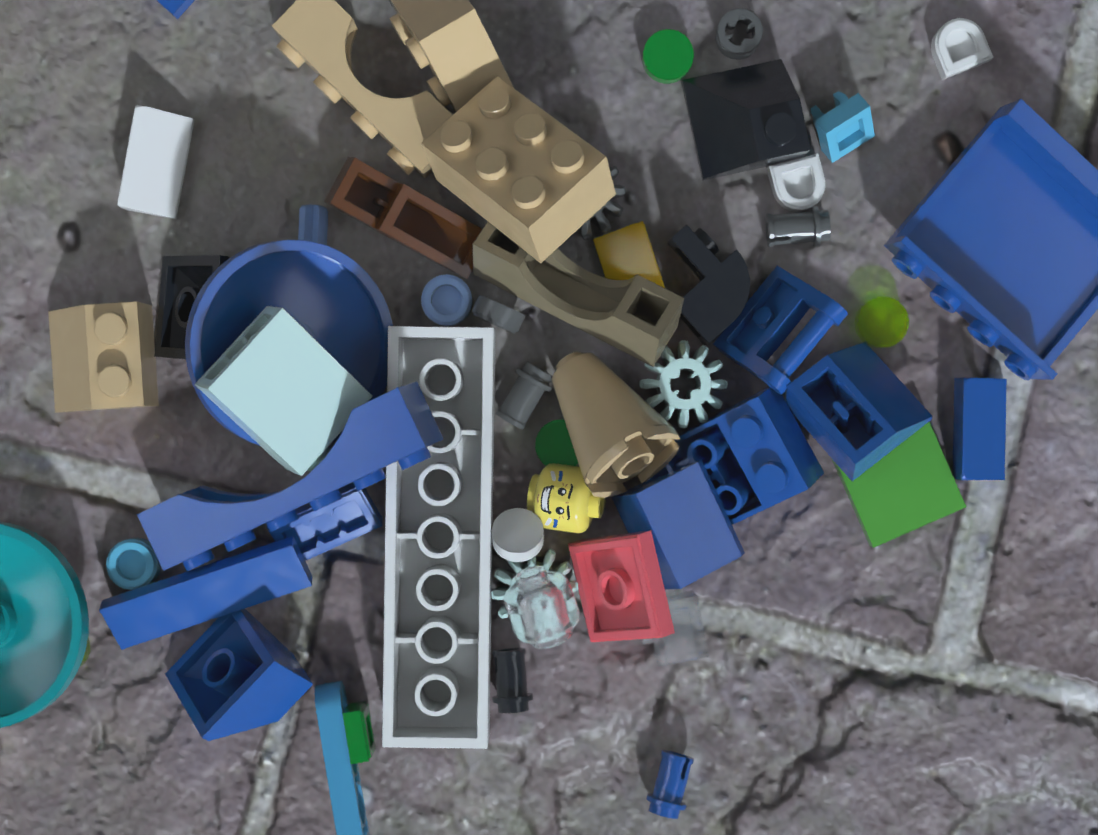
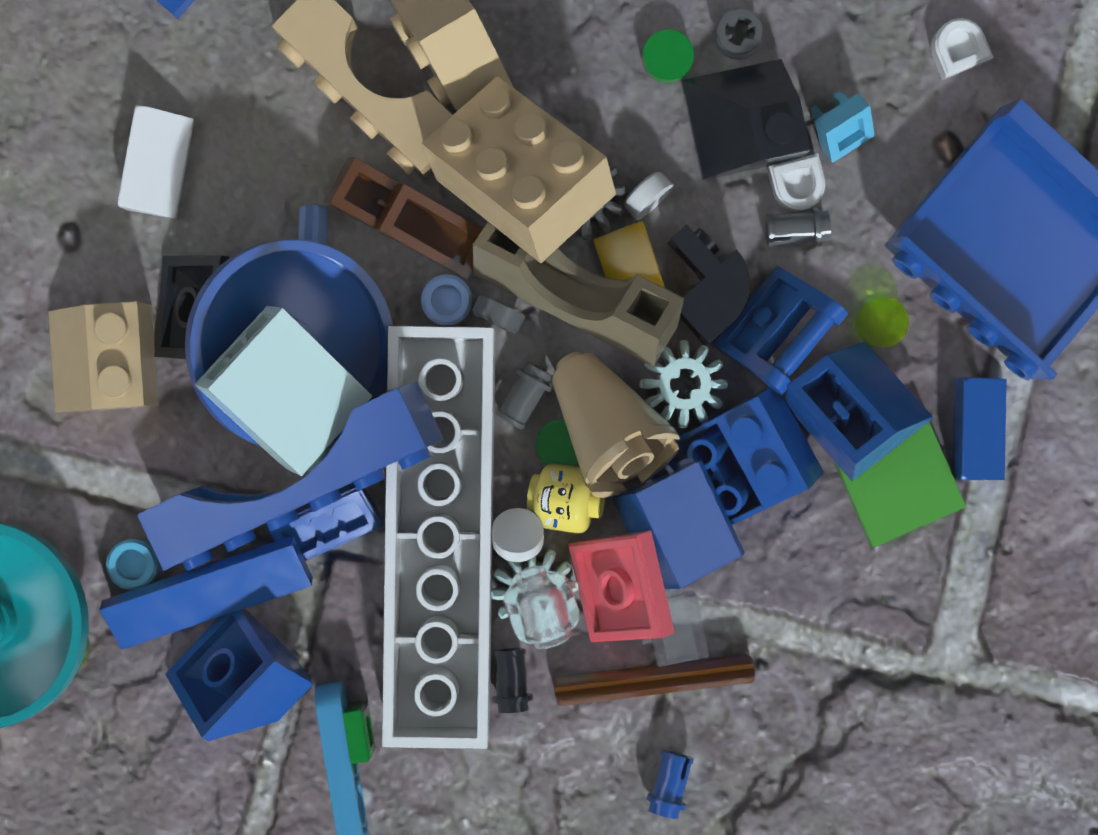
none -> reddish brown axle [554,654,755,706]
none -> white tile [624,171,674,220]

